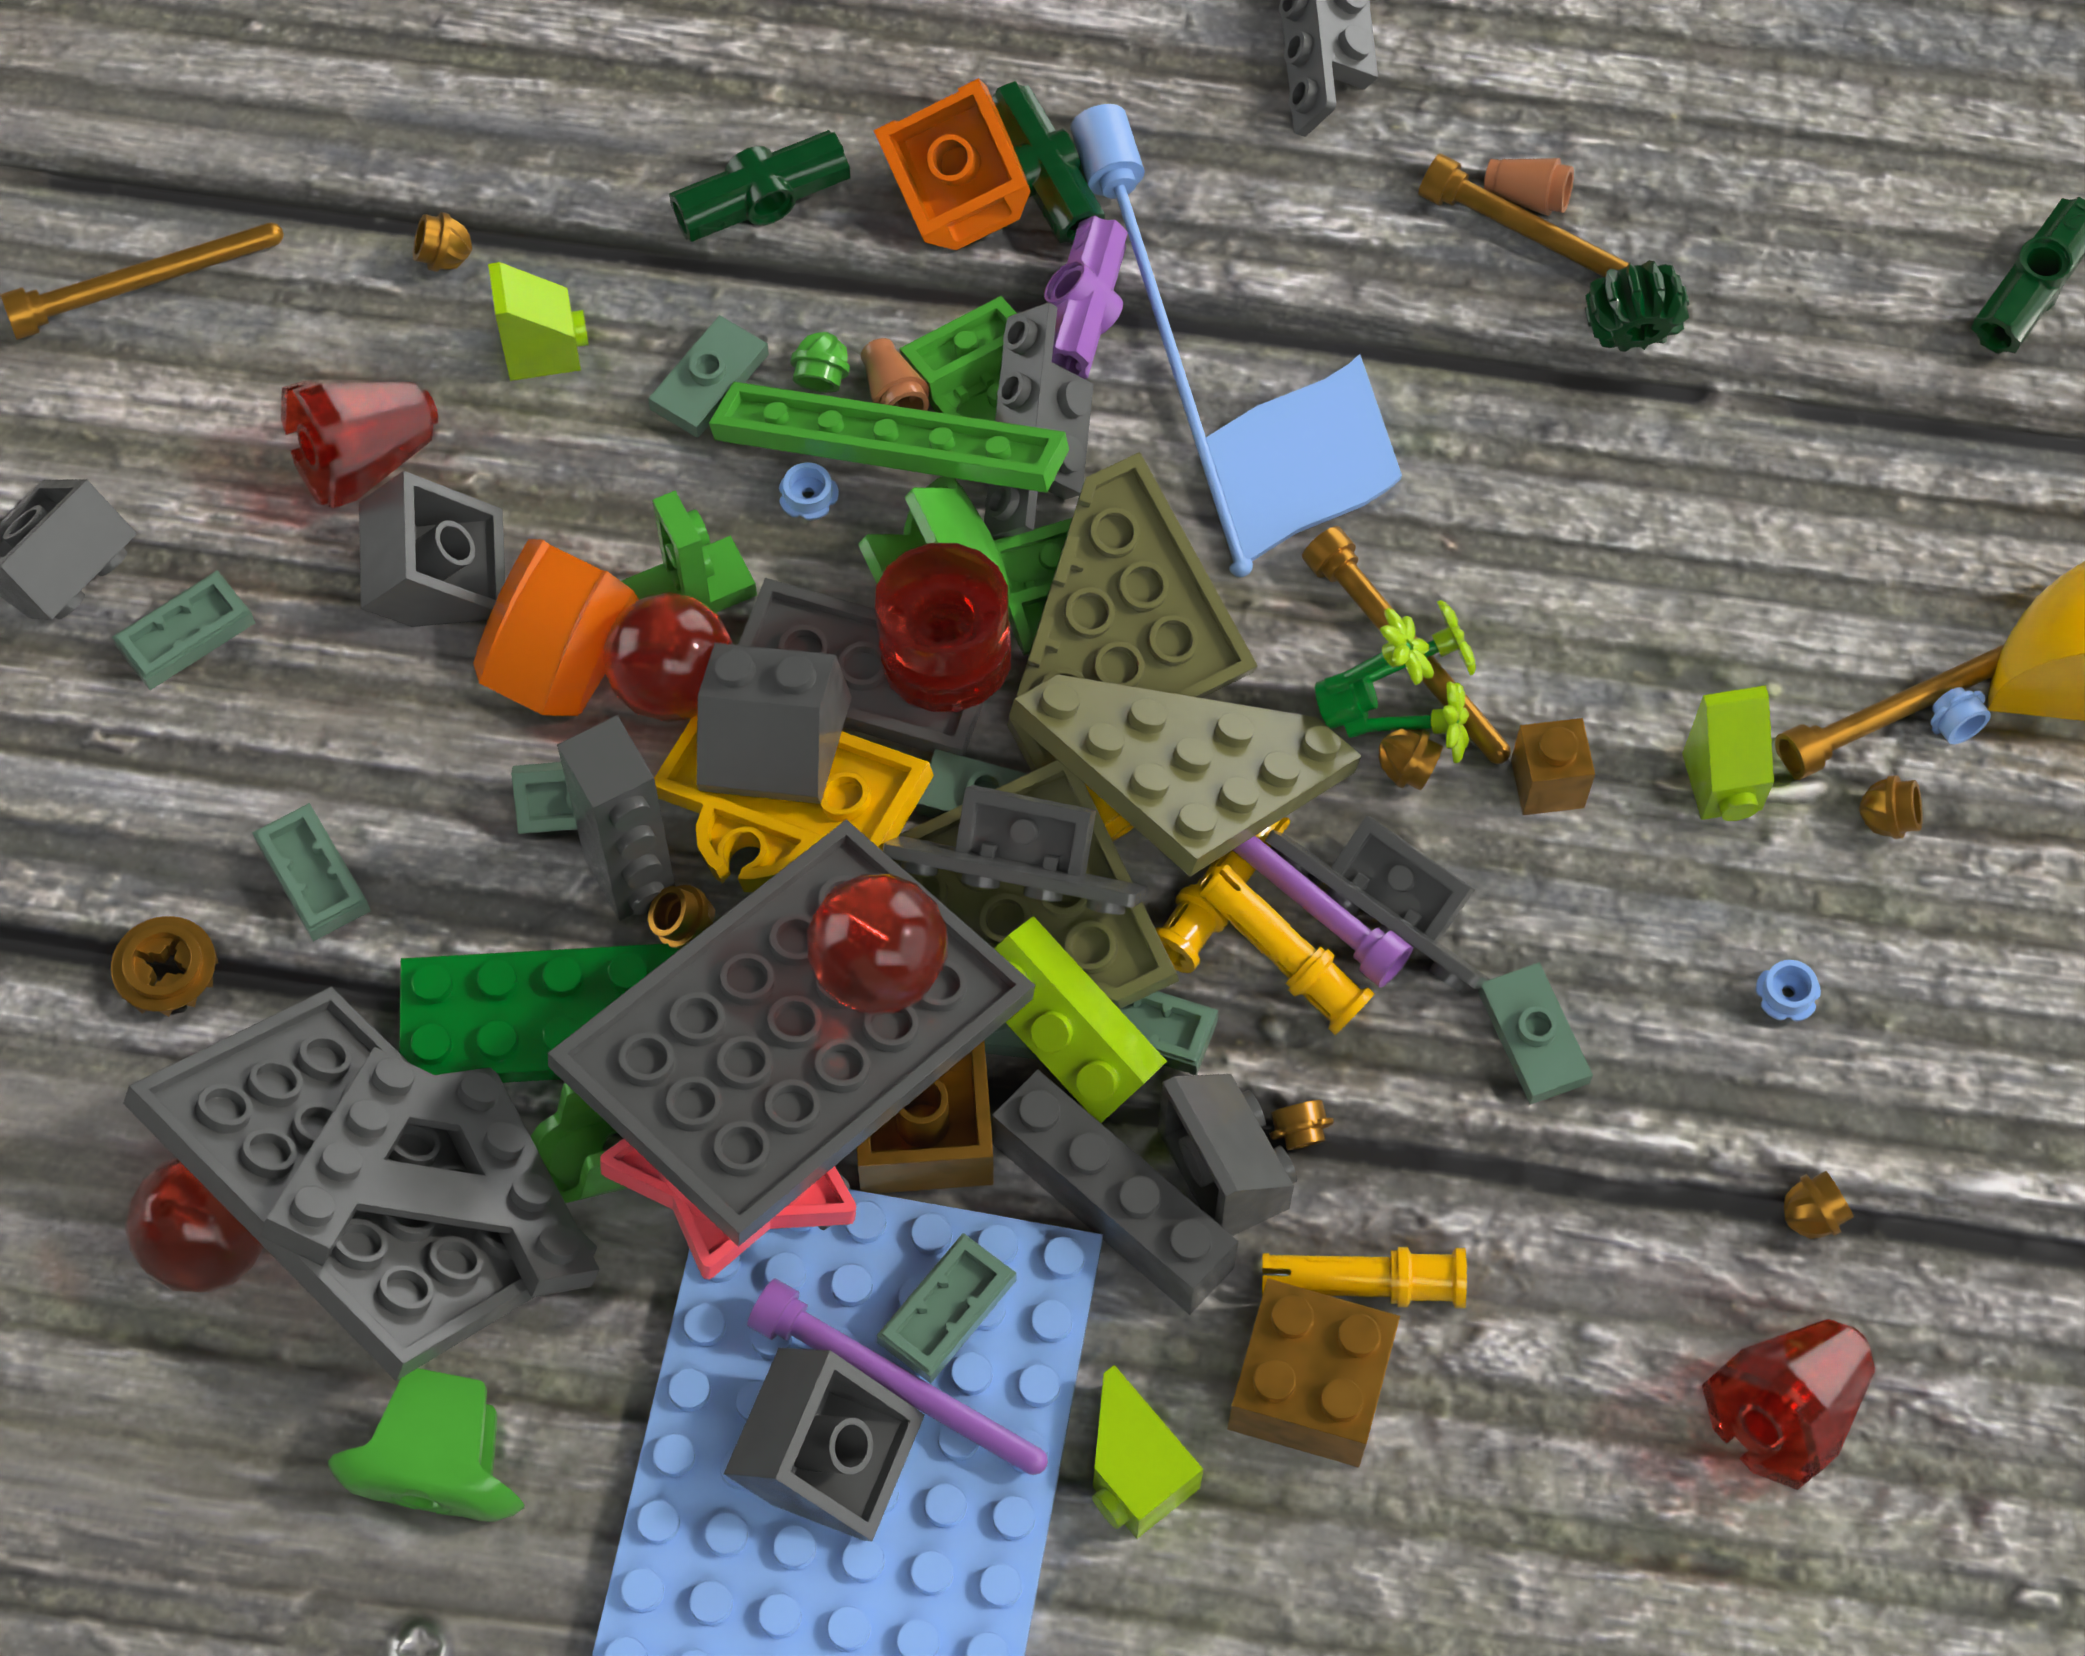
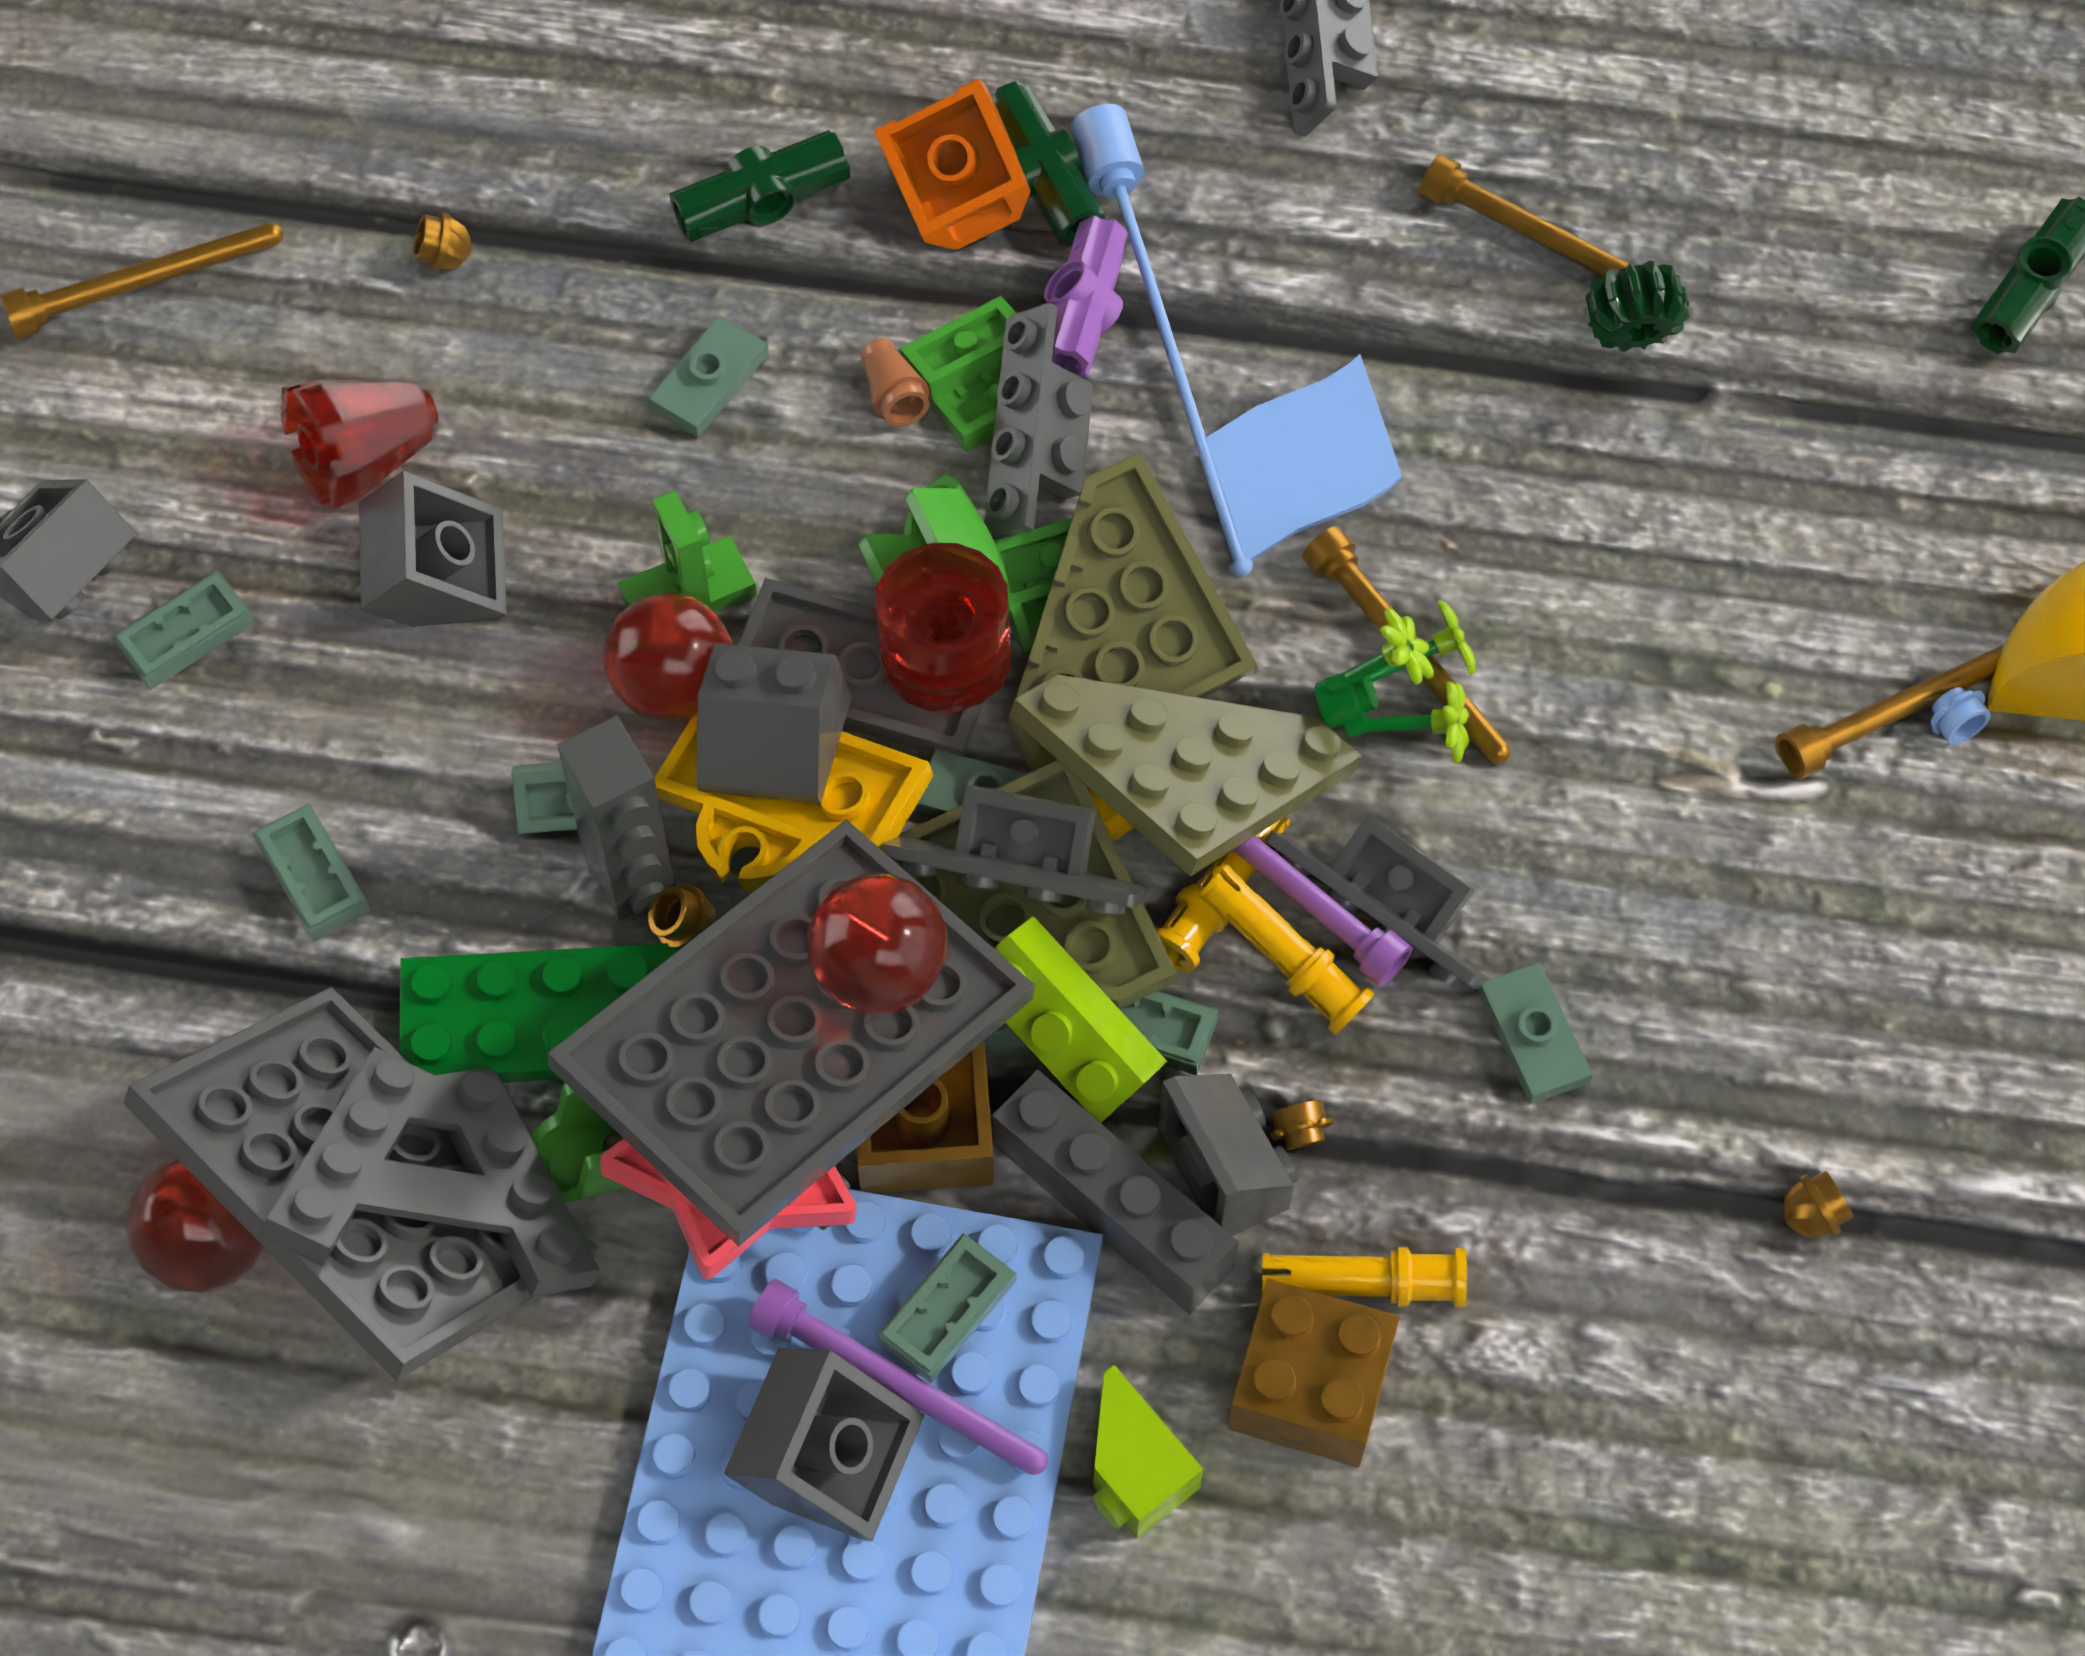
pearl gold gear [111,916,218,1017] -> none
bright green piece [328,1368,525,1522] -> none
orange slope [473,539,644,716] -> none
lime slope [488,262,589,381] -> none
bright green plate [709,381,1069,493] -> none
light blue plate [779,462,839,521] -> none
bright green plate [790,332,850,393] -> none
pearl gold plate [1378,729,1443,791] -> none
nougat cone [1484,158,1574,216] -> none
pearl gold brick [1511,718,1595,815] -> none
lime slope [1682,685,1774,821] -> none
clear red cone [1702,1319,1876,1490] -> none
light blue plate [1756,960,1821,1022] -> none
pearl gold plate [1859,775,1923,839] -> none

